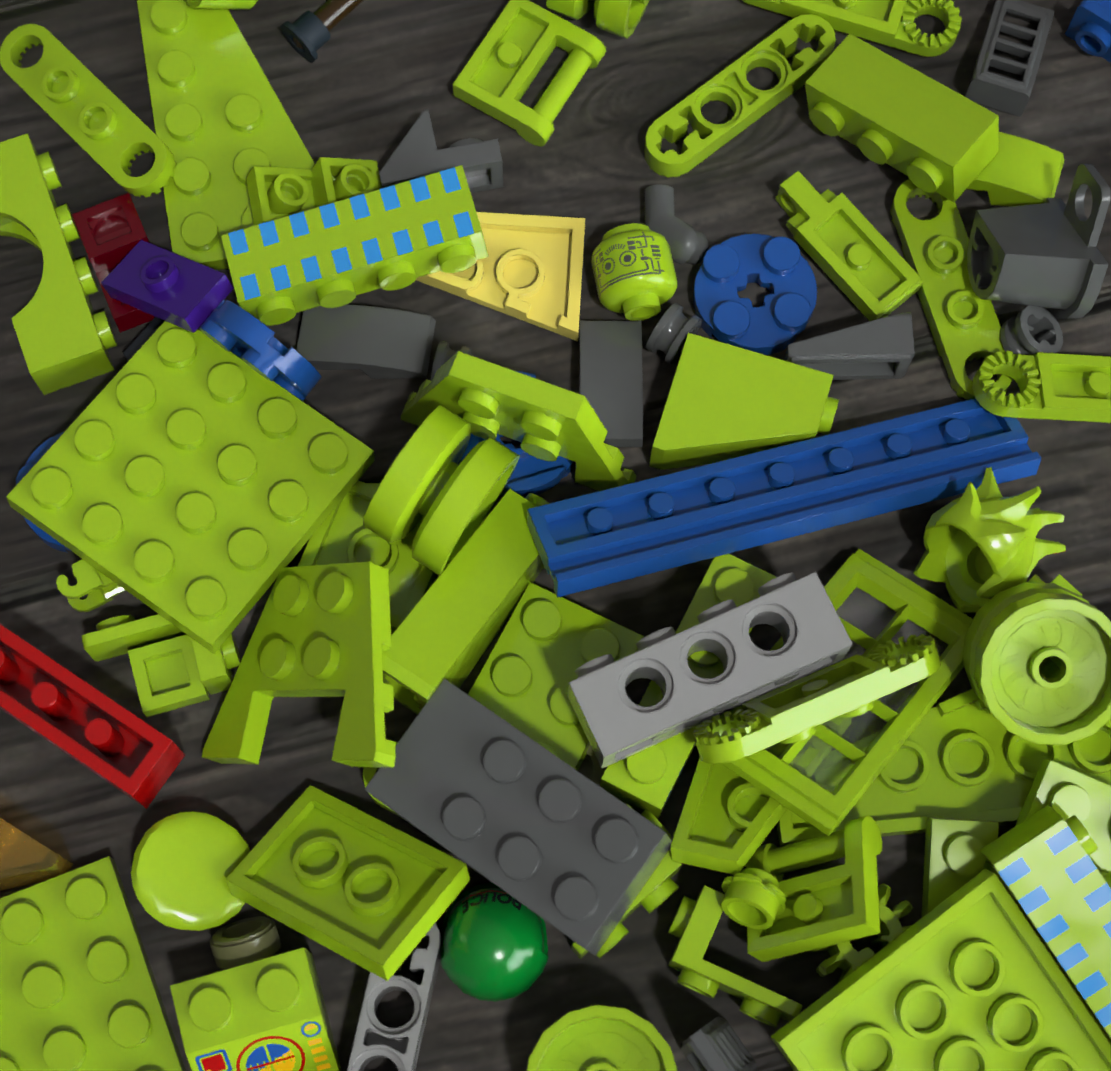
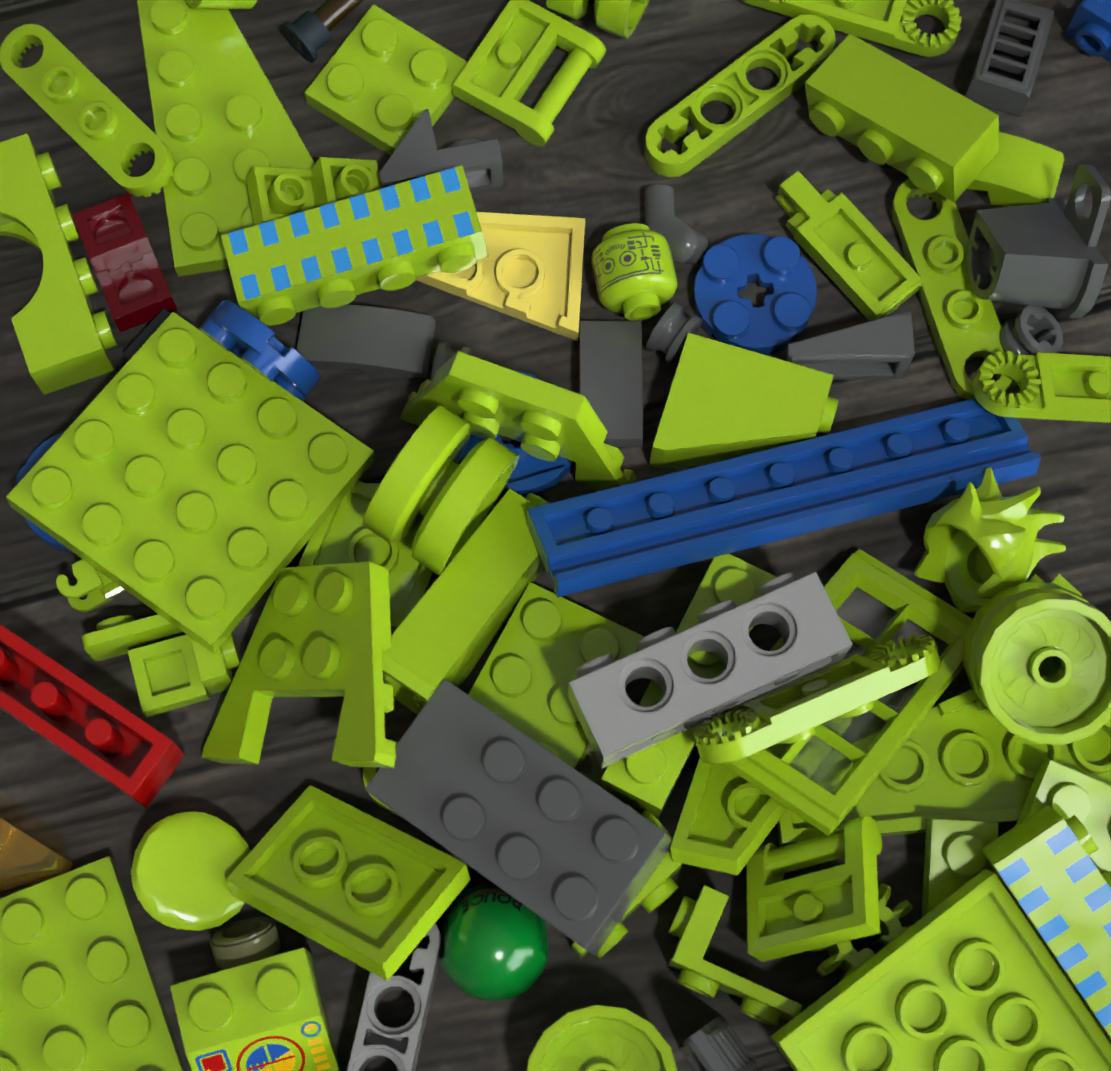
dark purple plate [101,240,234,333] -> none
lime plate [721,868,786,929] -> none
none -> lime plate [305,4,468,156]

